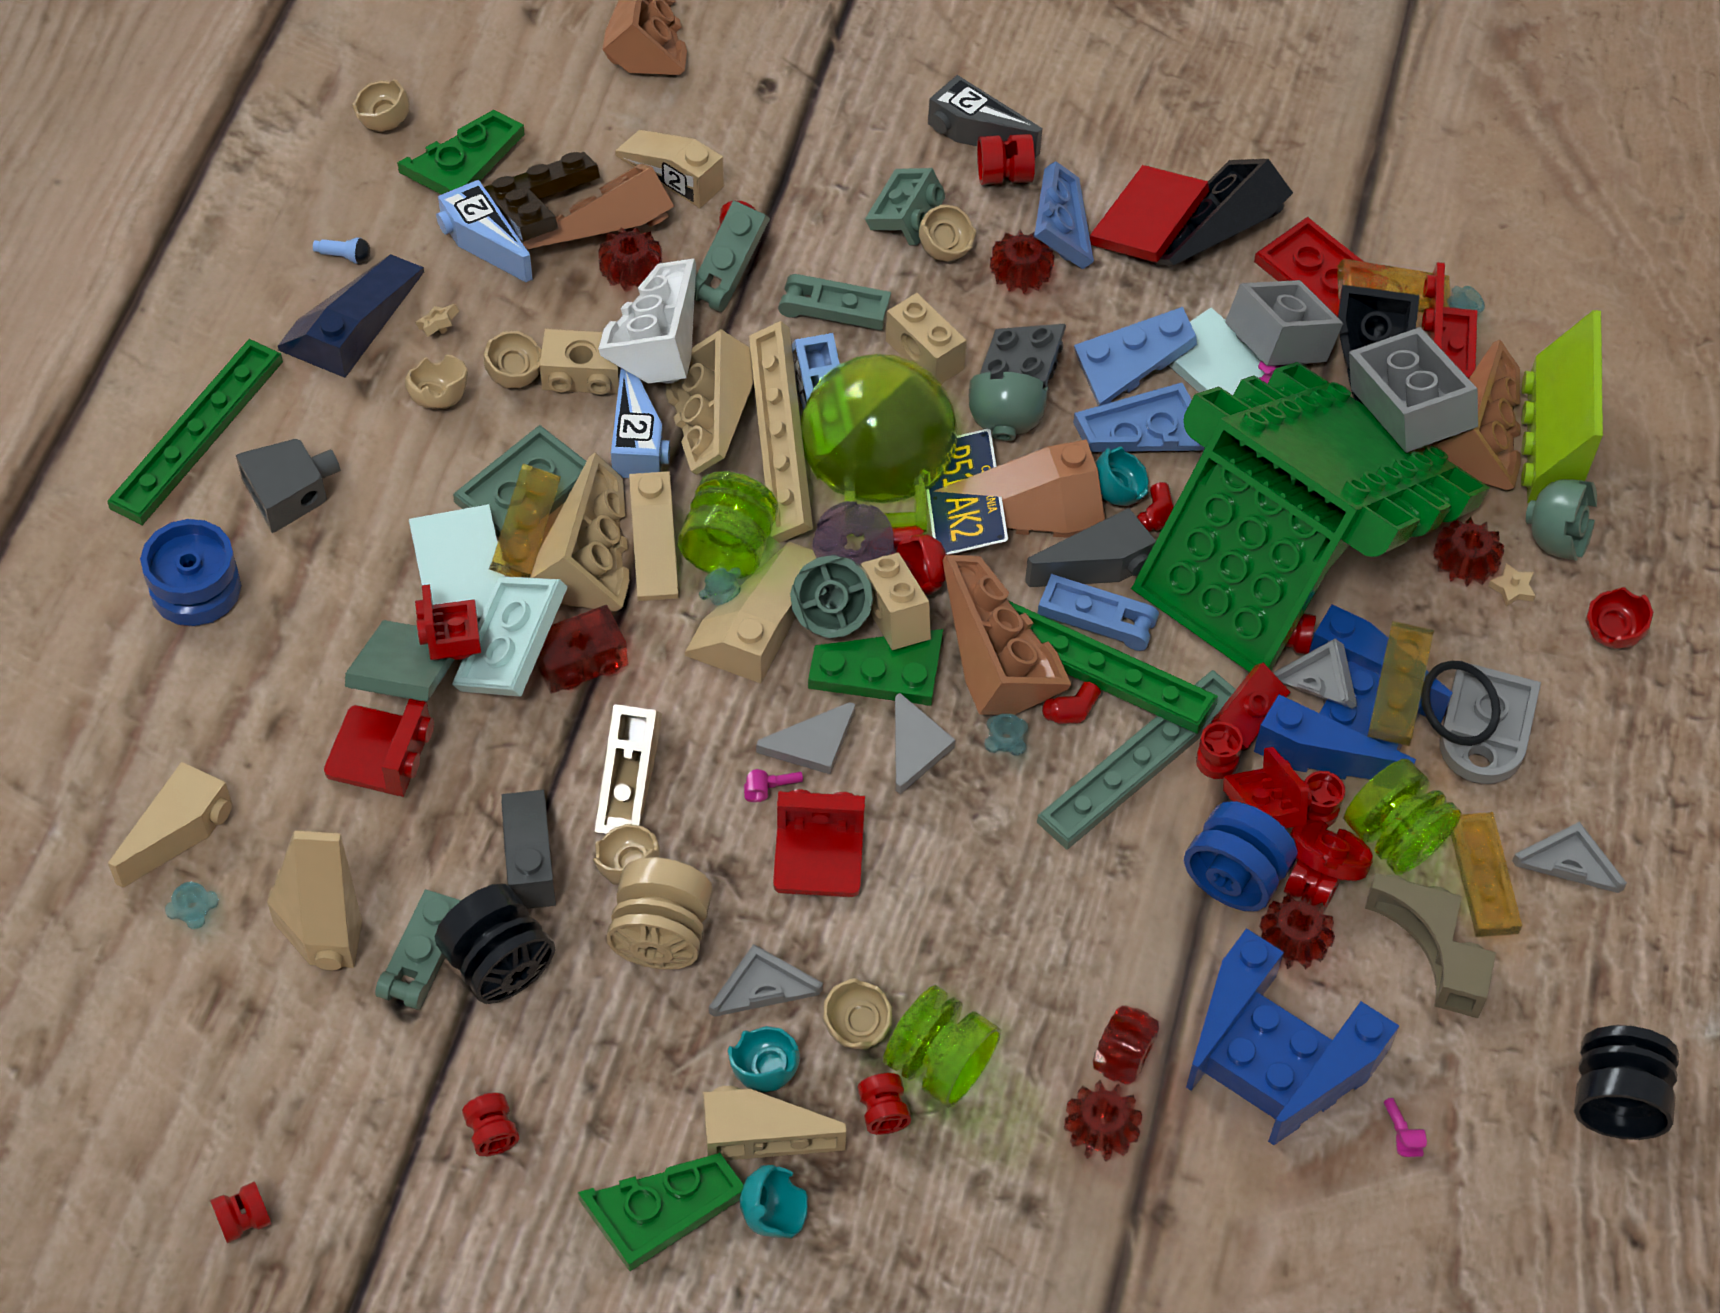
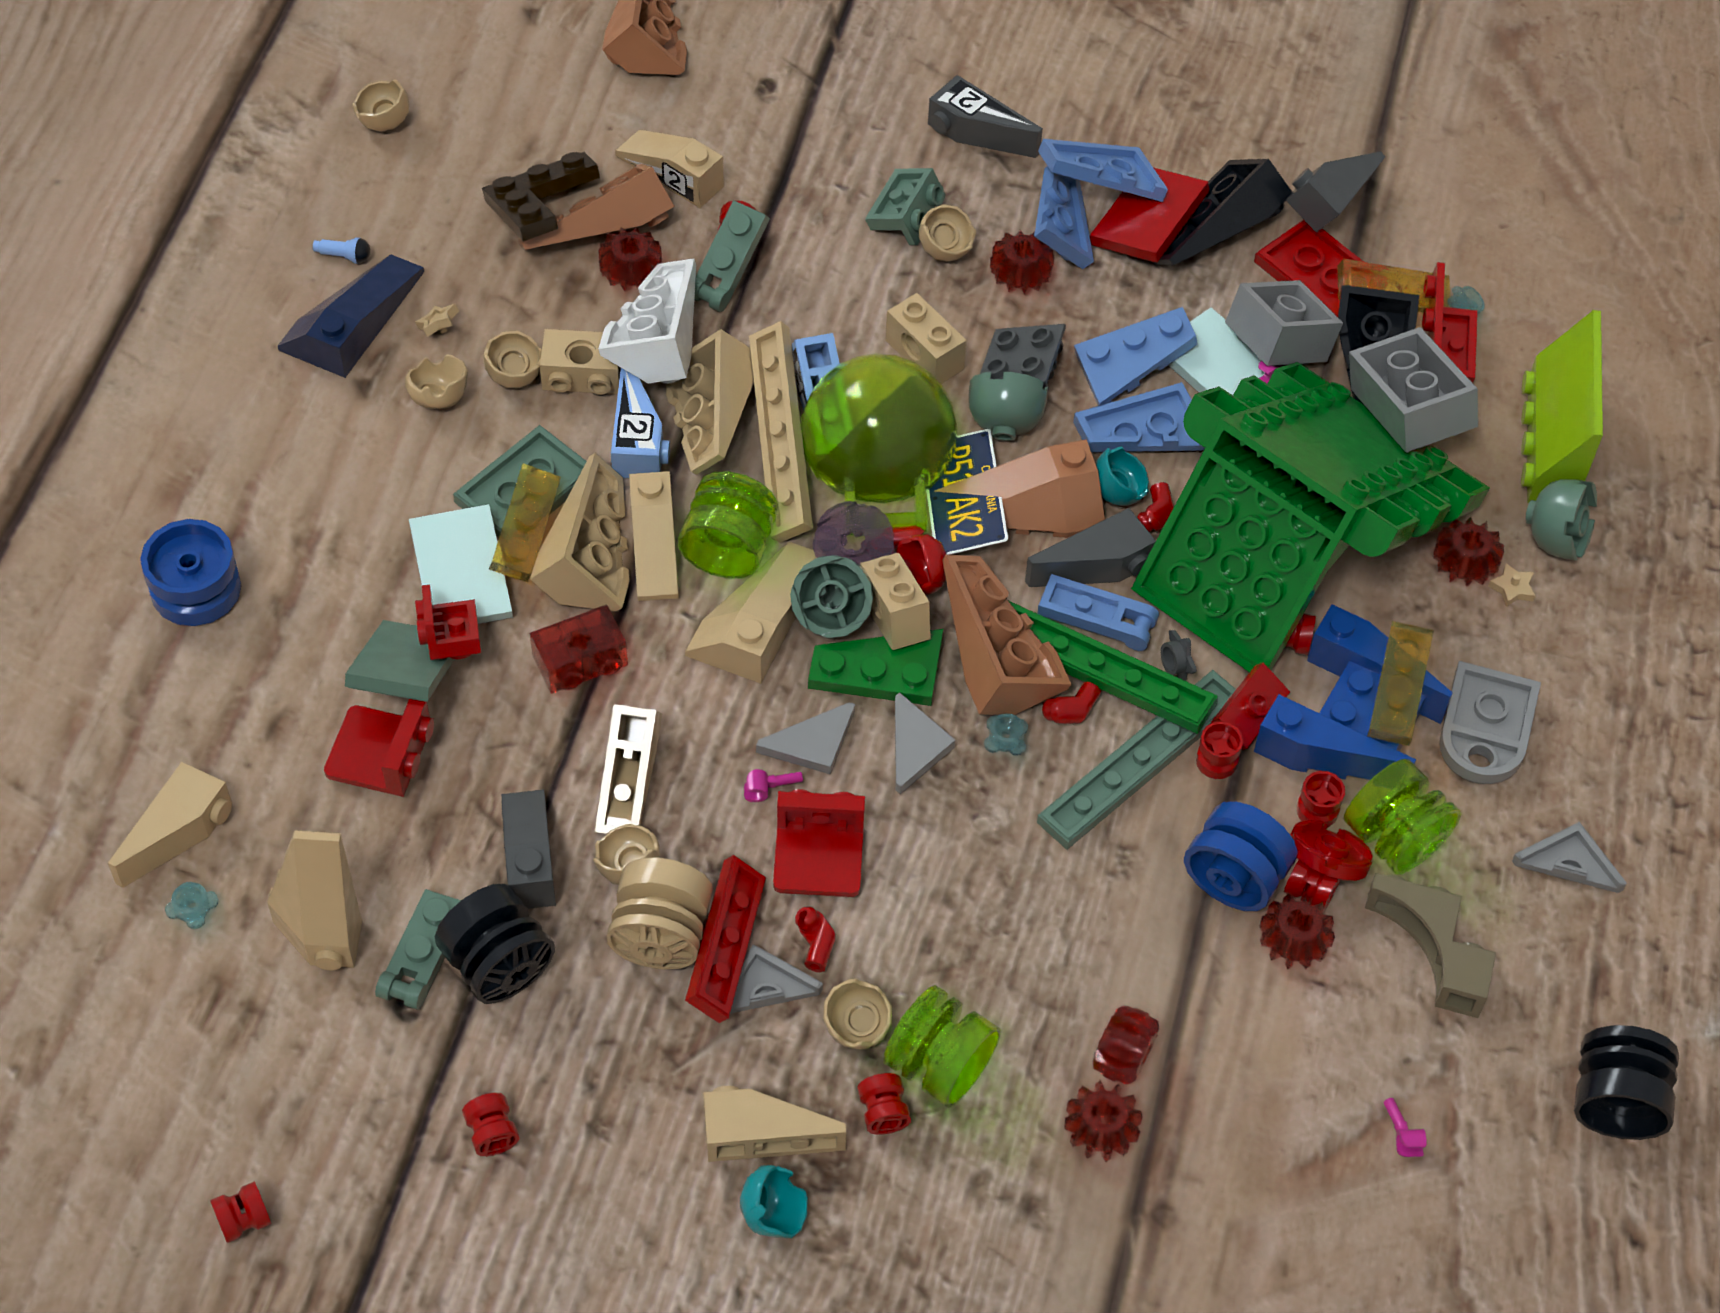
green tile [107,339,283,526] -> none
dark grey torso [236,439,341,533] -> none
green wing [397,110,525,195] -> none
light blue slope [436,180,533,282] -> none
light aqua tile [452,576,568,697] -> none
green wing [578,1153,744,1272] -> none
clear light blue plate [699,568,741,605] -> none
teal hair [728,1026,801,1093] -> none
sand green plate [778,274,891,330] -> none
red wheel [977,134,1035,185] -> none
blue wedge [1186,928,1399,1145] -> none
red bracket [1223,747,1312,829] -> none
light grey tile [1273,638,1357,709] -> none
black tyre [1421,660,1501,746] -> none
nougat wedge [1432,340,1521,490] -> none
clear yellow plate [1448,812,1522,937] -> none
red hair [1585,587,1654,649] -> none
none -> red tile [685,855,766,1023]
none -> red arm [795,906,836,972]
none -> medium blue wing [1038,139,1168,202]
none -> dark grey plate [1161,630,1197,681]
none -> dark grey slope [1286,151,1386,232]

